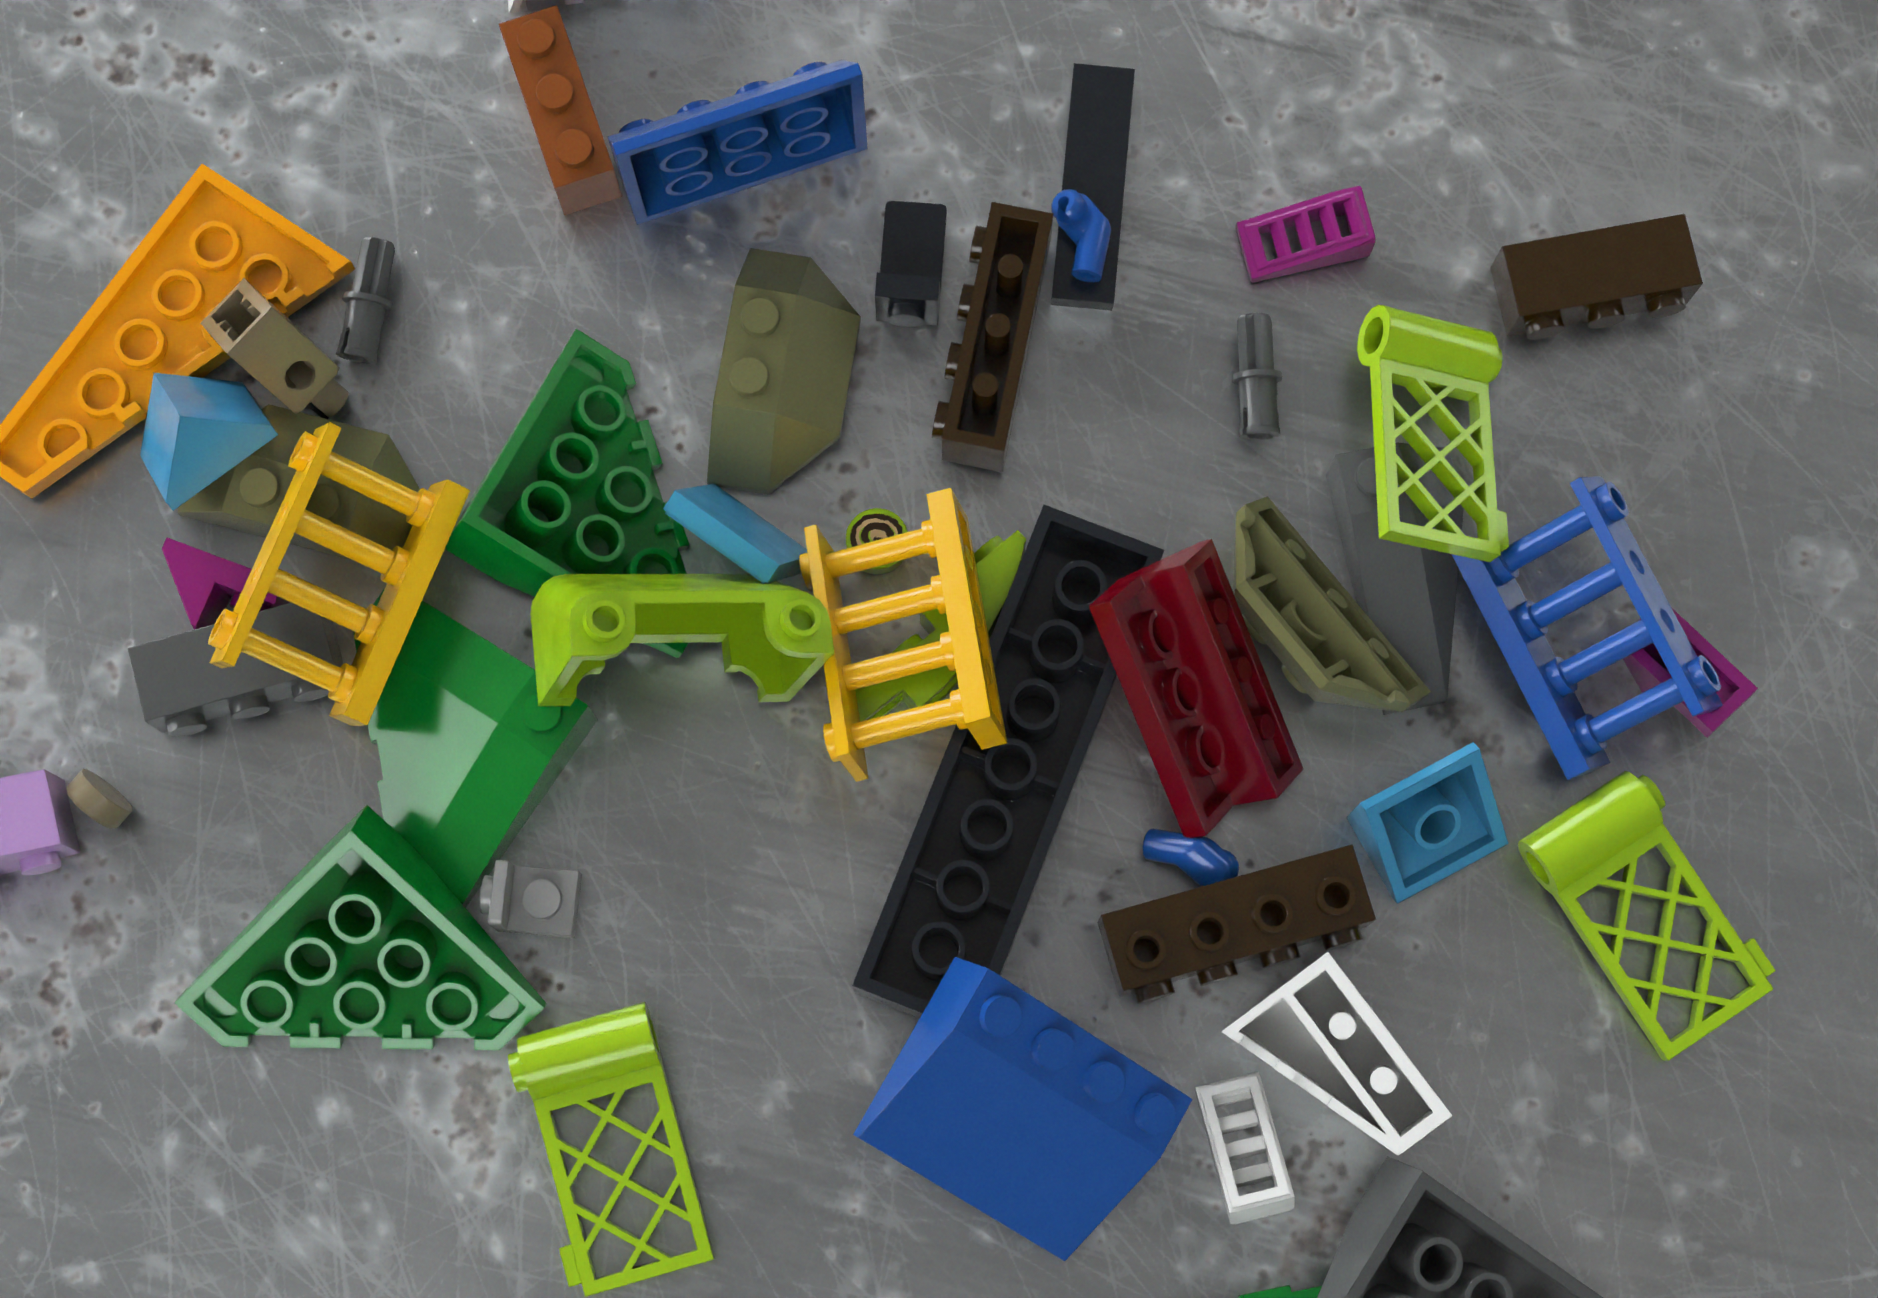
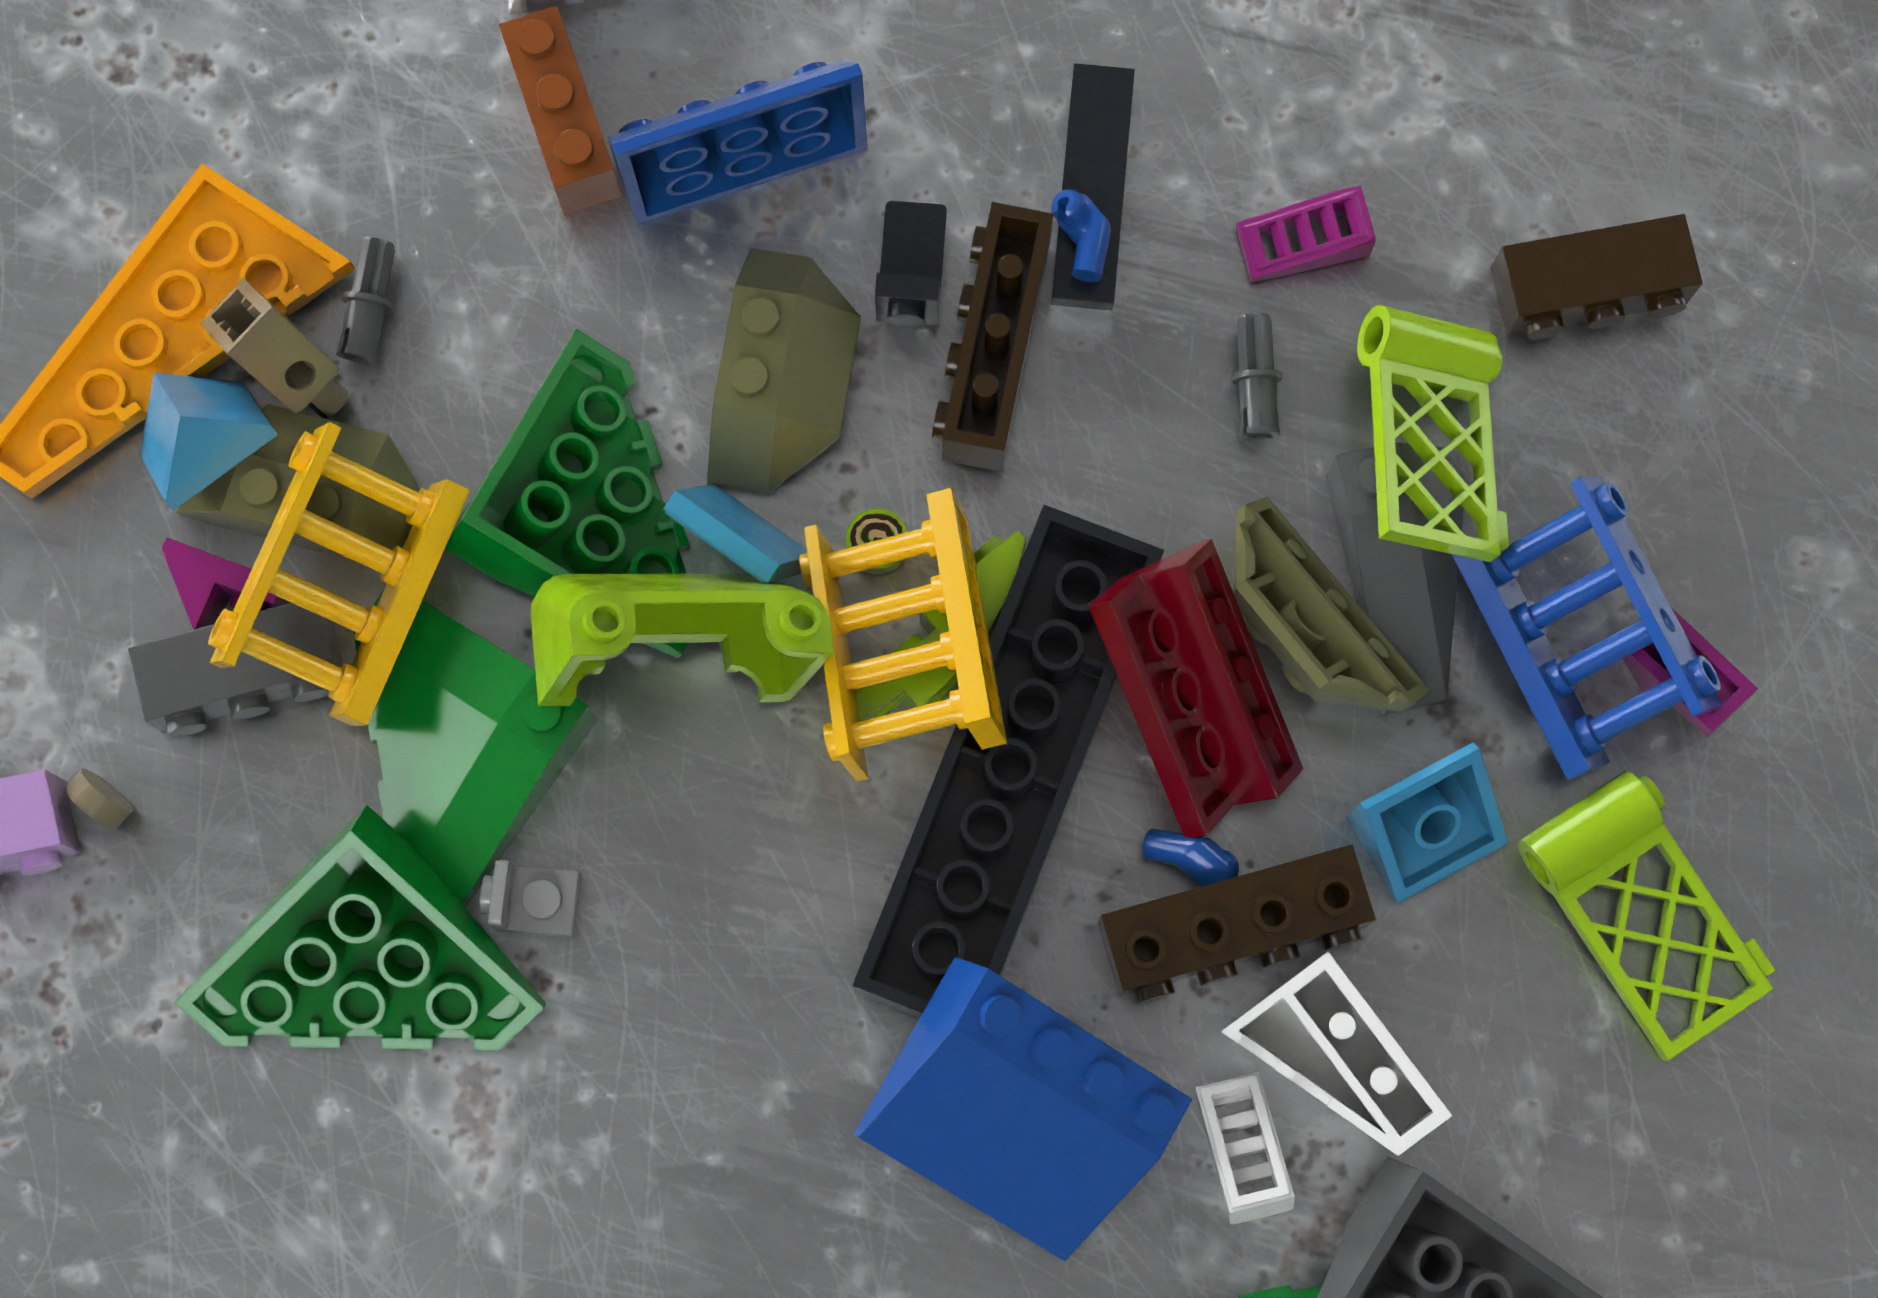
lime piece [508,1002,715,1297] -> none

